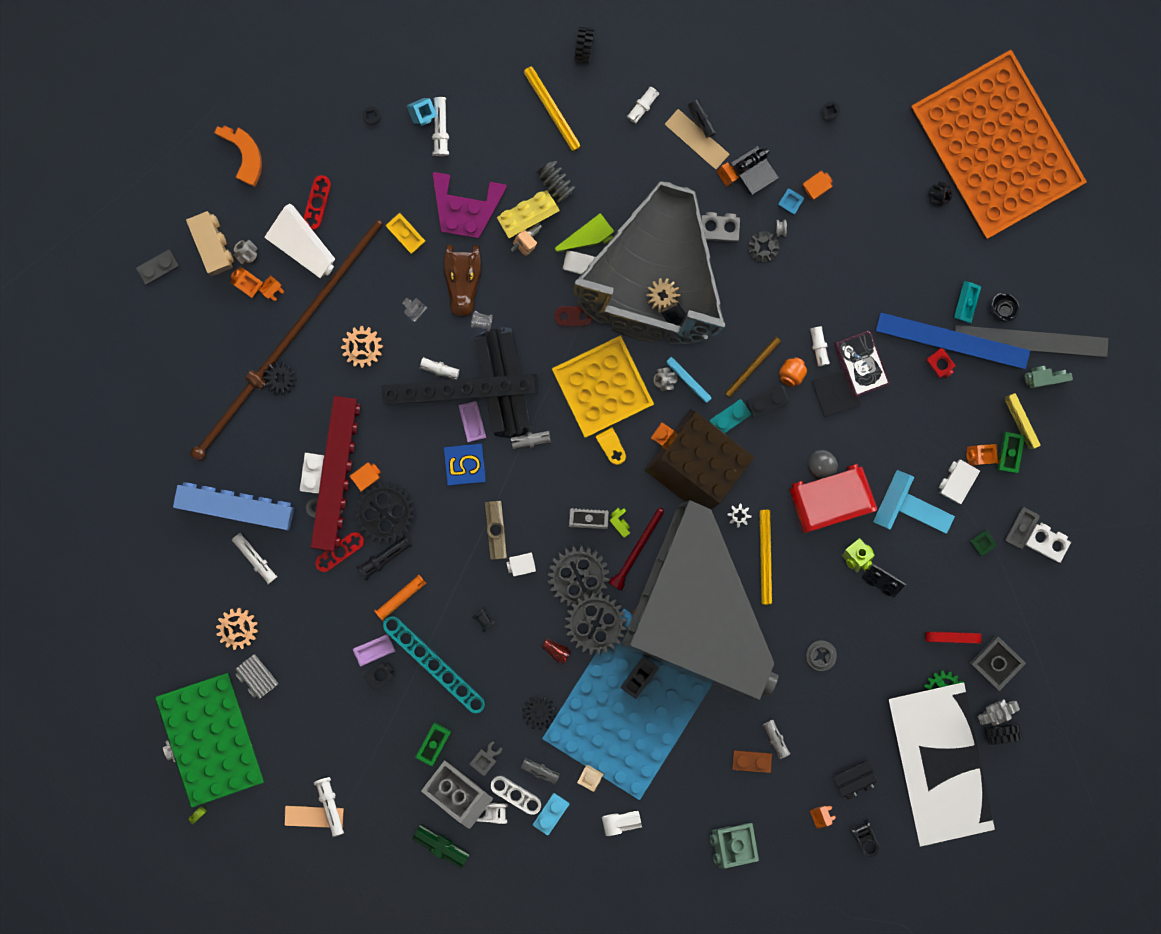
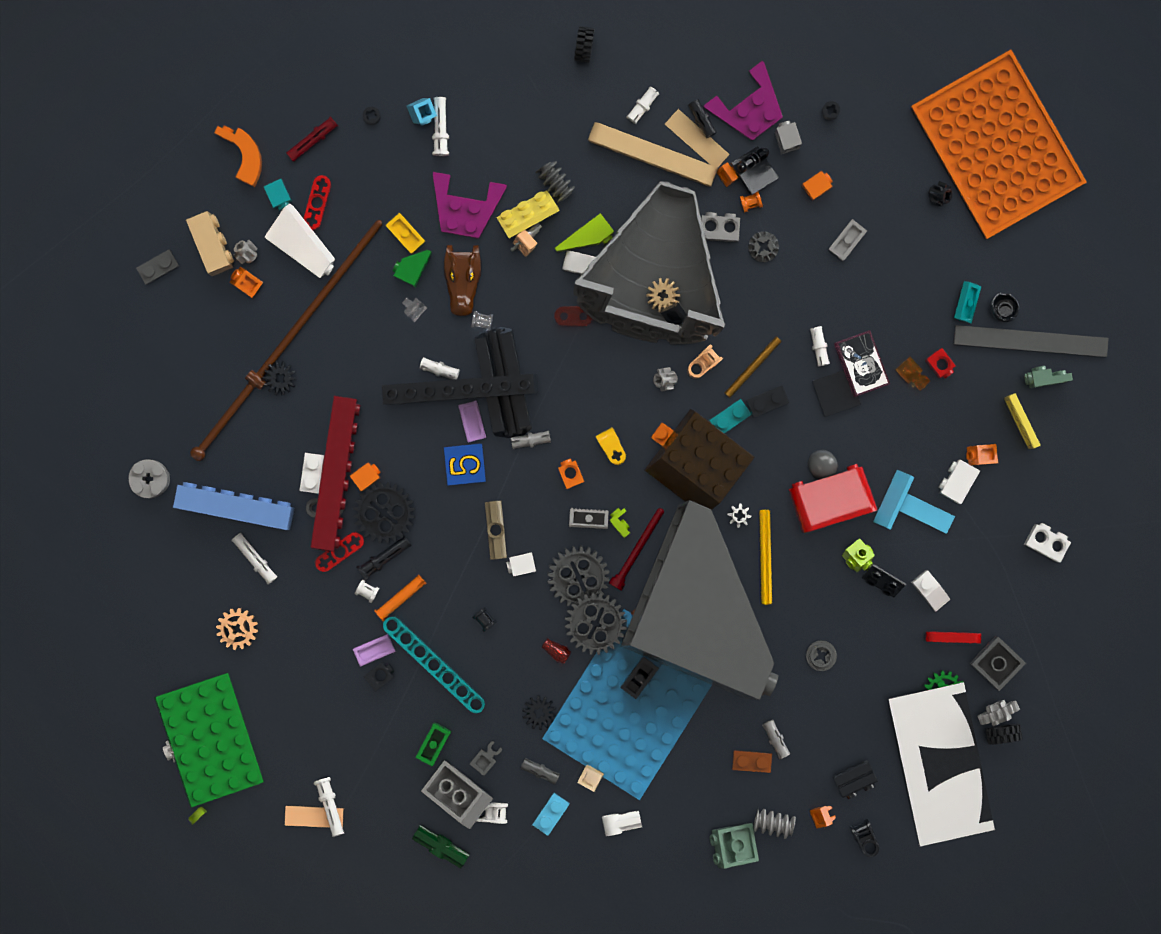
light grey brick [236,654,278,699] -> none
orange tile [258,275,284,301] -> none
light nougat gear [341,326,383,368] -> none
white beam [491,776,541,815] -> none
yellow axle [524,66,580,151] -> none
yellow plate [552,335,654,438] -> none
medium azure tile [666,357,712,403] -> none
light grey bush [776,220,787,237] -> none
dark azure plate [778,188,804,215] -> none
orange head [779,357,807,387] -> none
blue tile [876,313,1030,369] -> none
dark green plate [970,530,997,557] -> none
green brick [996,432,1025,474] -> none
dark grey plate [1005,507,1040,550] -> none
none -> light grey brick [129,460,170,498]
none -> teal brick [264,179,292,210]
none -> dark red pin [286,116,338,162]
none -> white bush [355,579,379,603]
none -> green slope [393,250,432,287]
none -> orange brick [558,459,584,489]
none -> tan beam [588,122,718,187]
none -> light nougat piece [687,344,723,379]
none -> magenta wing [703,61,783,141]
none -> orange bush [740,192,763,213]
none -> light grey piece [754,809,796,839]
none -> light grey brick [774,121,802,154]
none -> light grey plate [828,219,867,261]
none -> clear orange plate [895,357,930,391]
none -> white slope [911,570,950,612]

